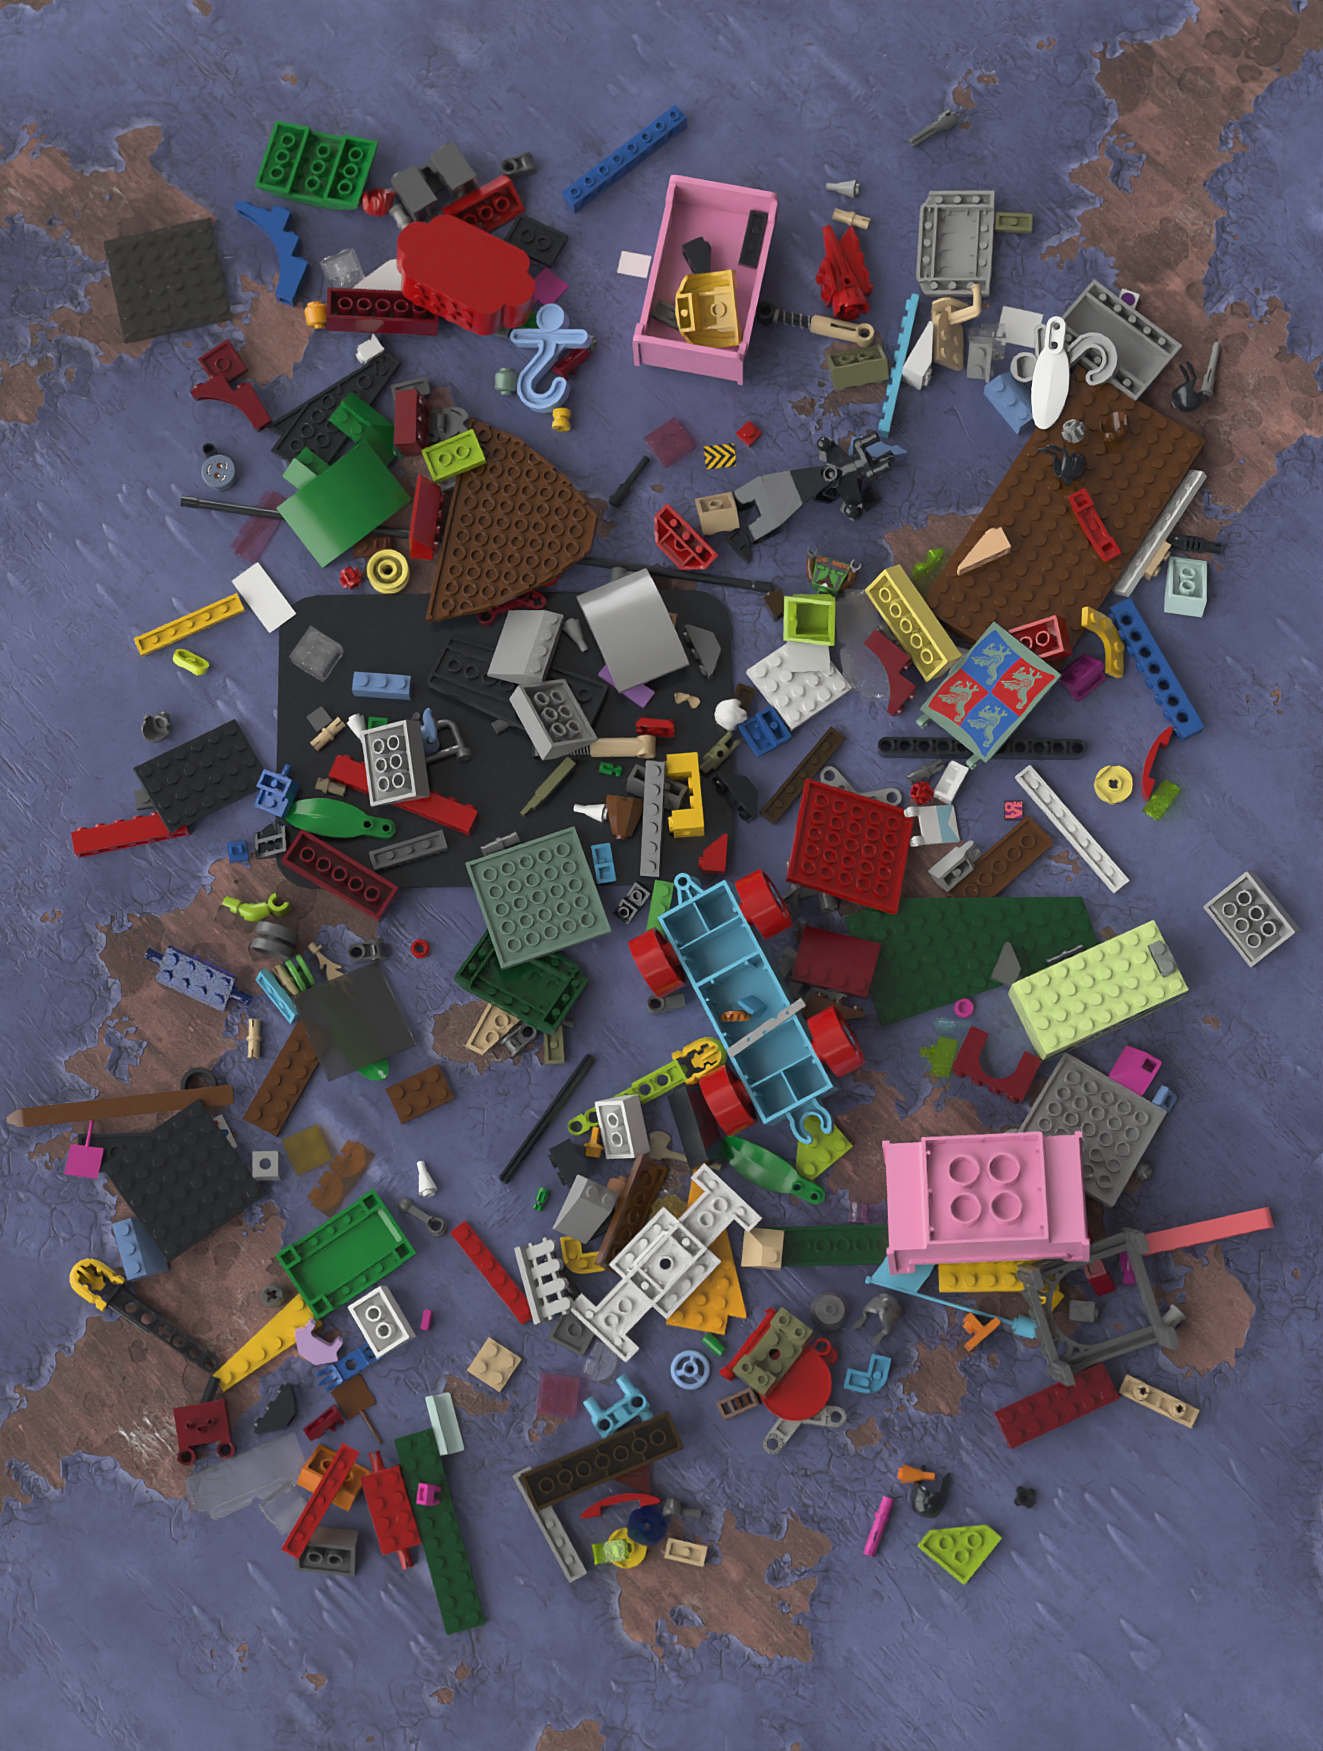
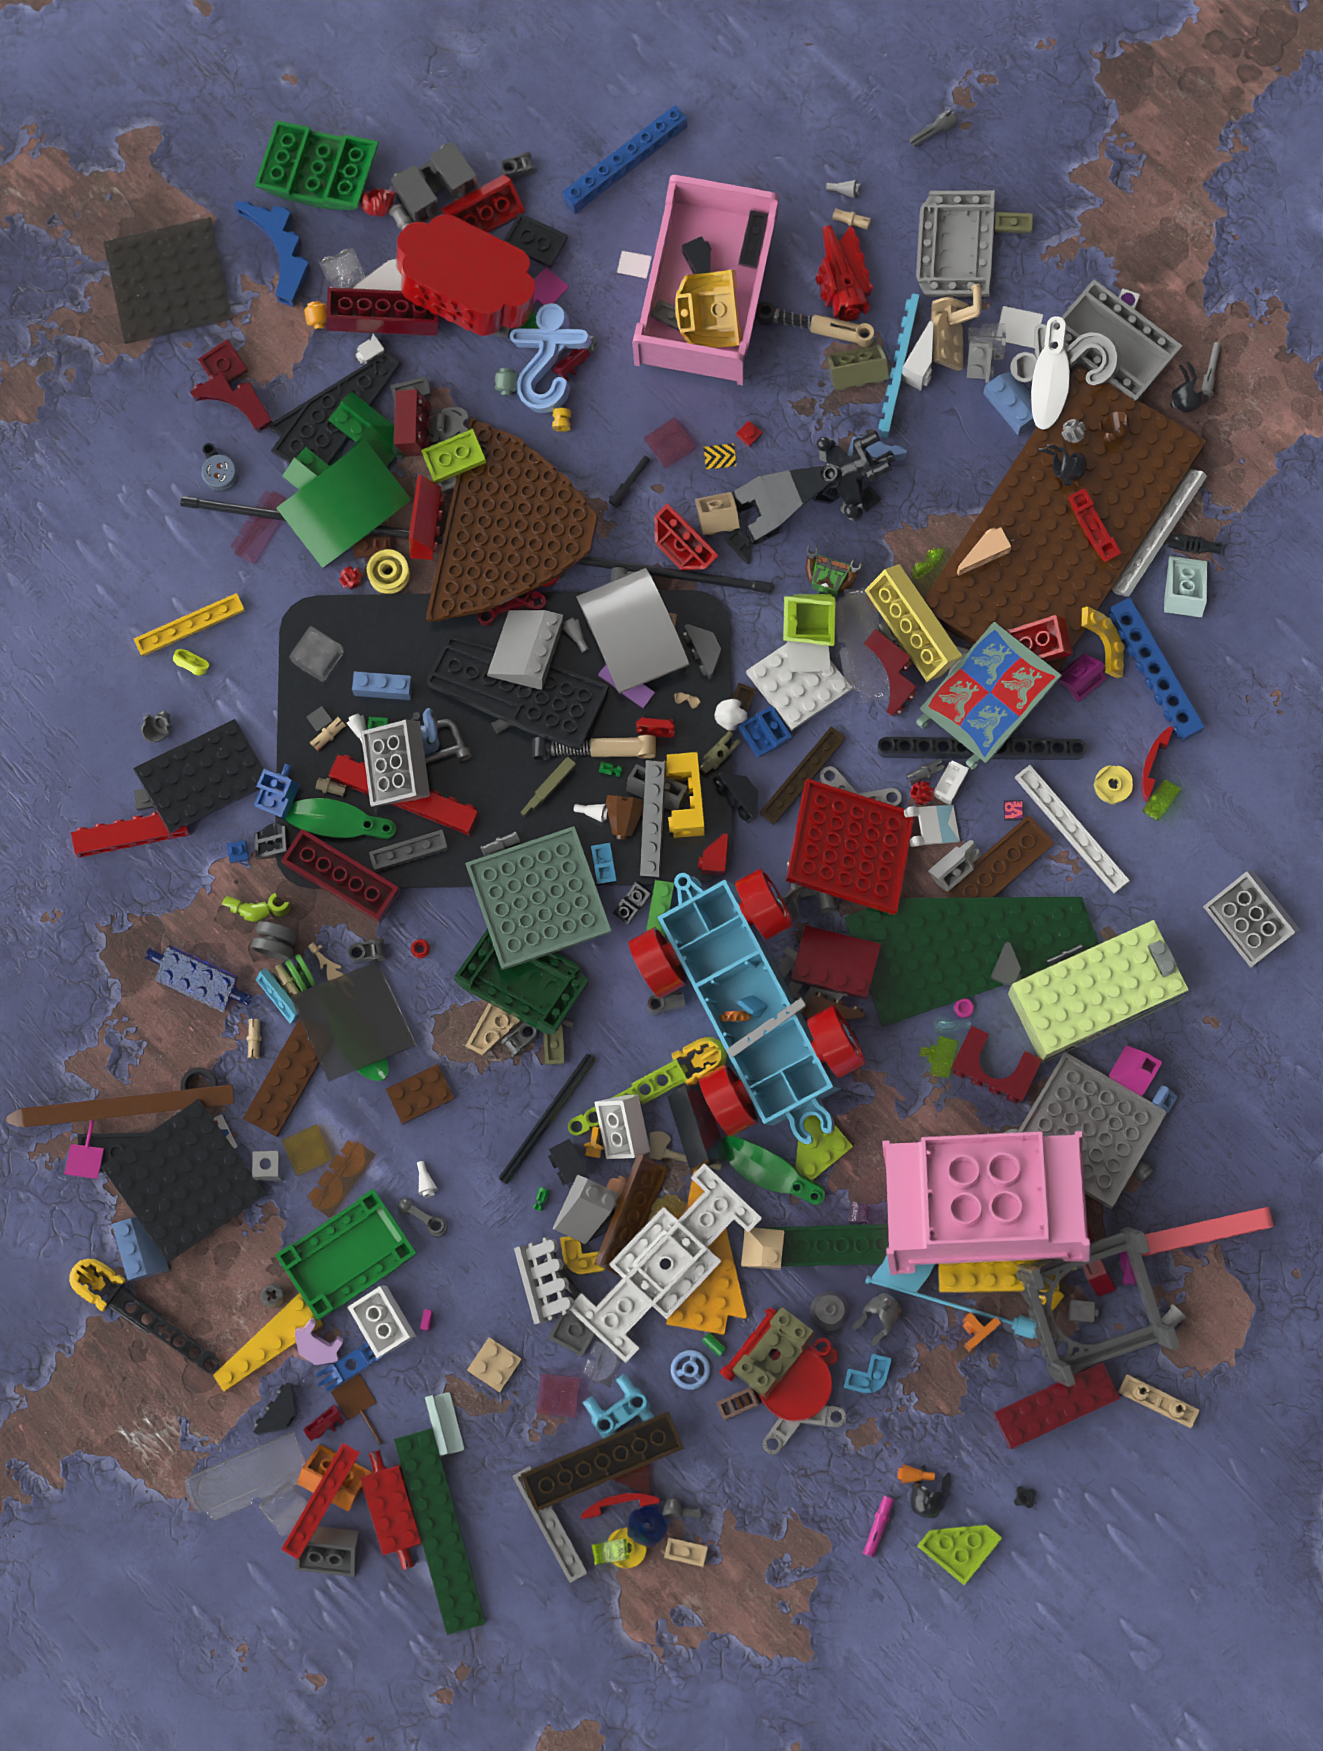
dark red piece [173,1376,237,1466] -> none
white sticker [232,562,296,633] -> none
dark pink tile [417,1483,441,1506] -> none
red plate [450,1221,532,1325] -> none
light grey slope [509,679,598,760] -> none
dark brown brick [763,589,784,622] -> none
tan plate [1143,541,1171,581] -> none

